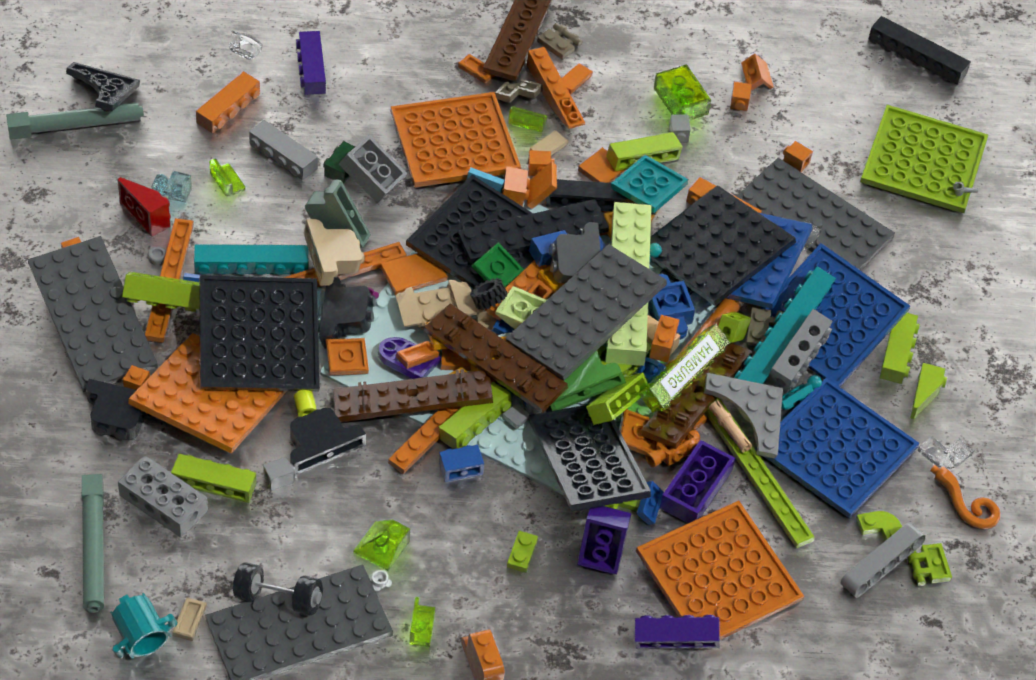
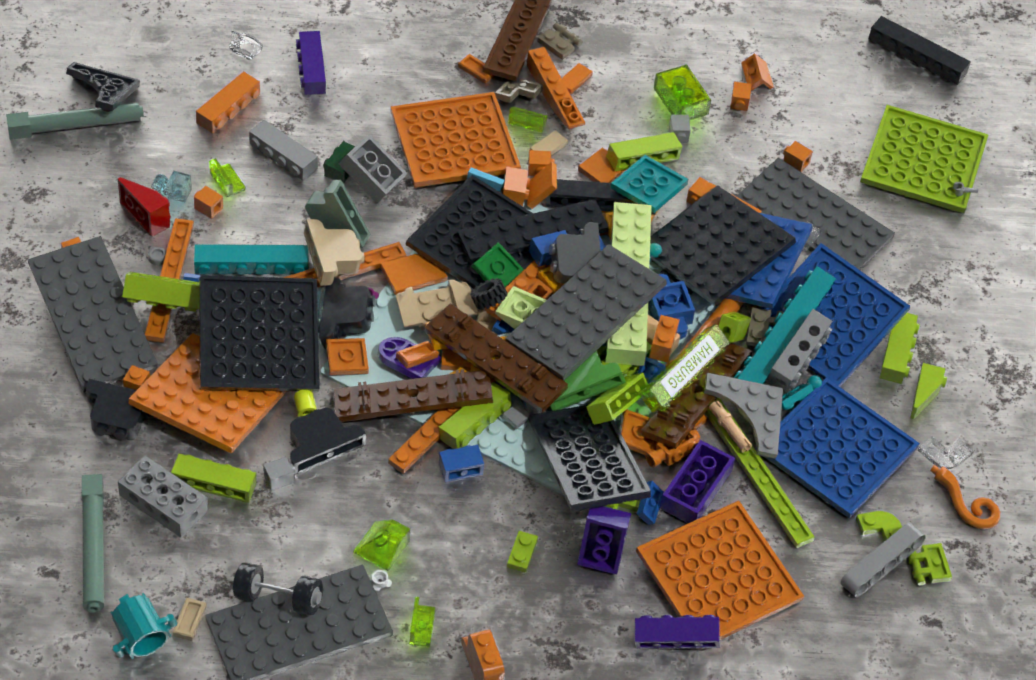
none -> orange brick [194,186,223,219]

